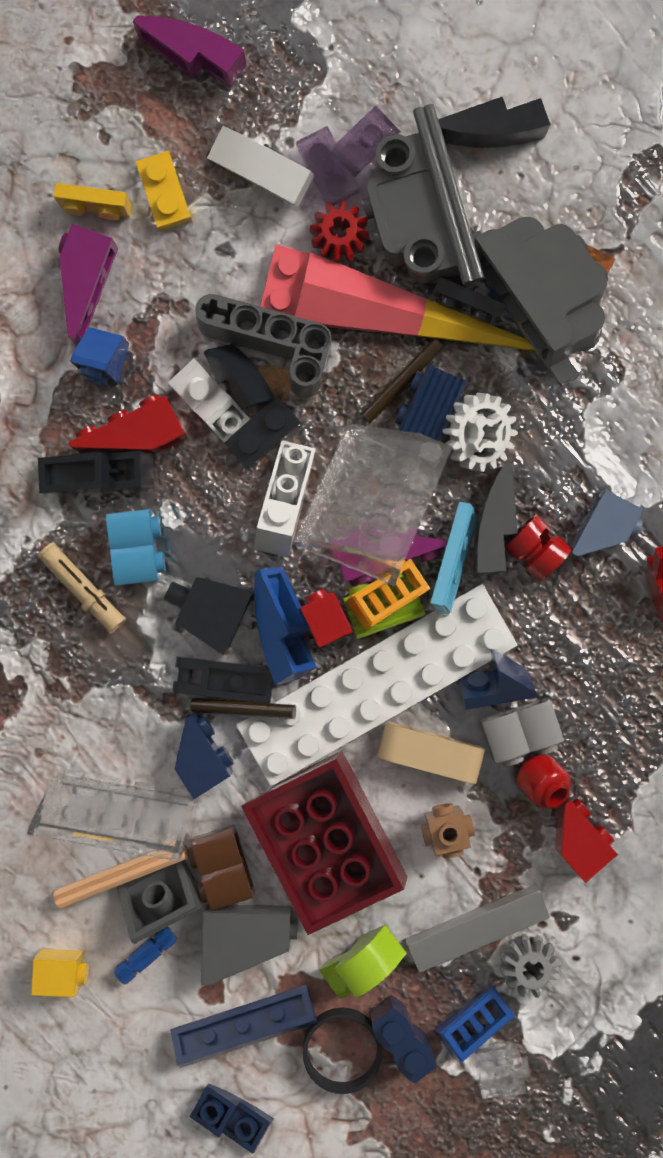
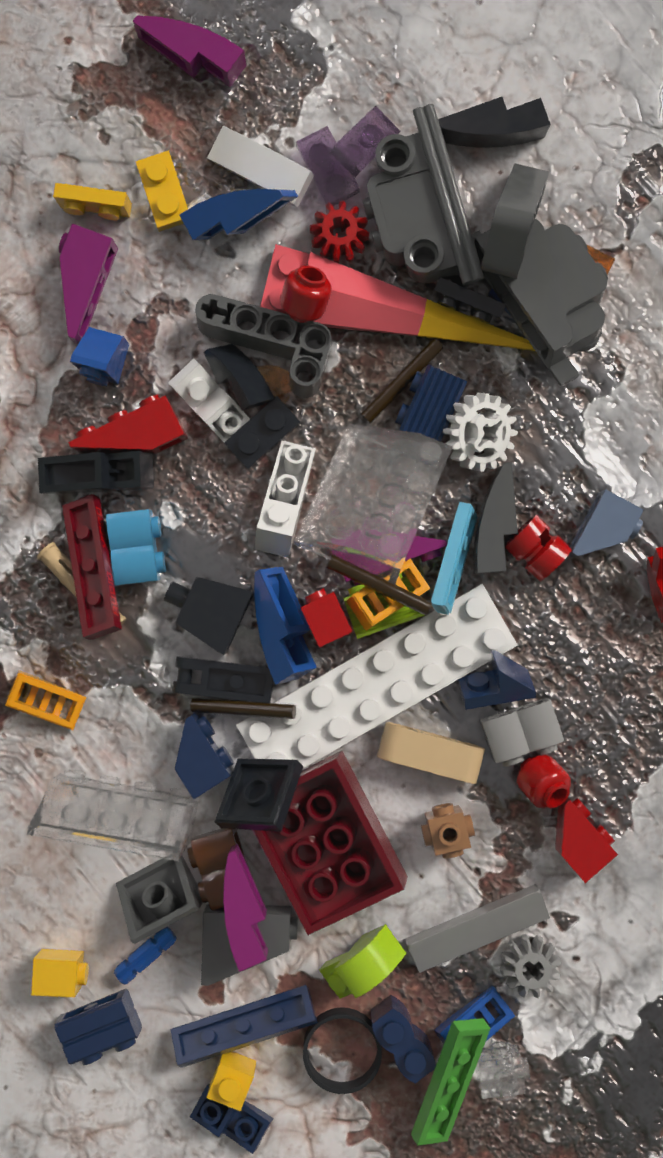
light nougat axle [53,841,188,909] -> none
none -> light orange slope [5,670,86,730]
none -> dark blue brick [54,988,142,1065]
none -> dark red plate [62,494,122,640]
none -> blue slope [179,189,298,240]
none -> yellow brick [206,1051,256,1111]
none -> black tile [214,758,303,832]
none -> magenta slope [223,844,268,972]
none -> red head [280,265,332,323]
none -> dark brown bar [326,554,432,615]
none -> bright green plate [411,1018,491,1146]
none -> dark grey beam [481,163,549,279]

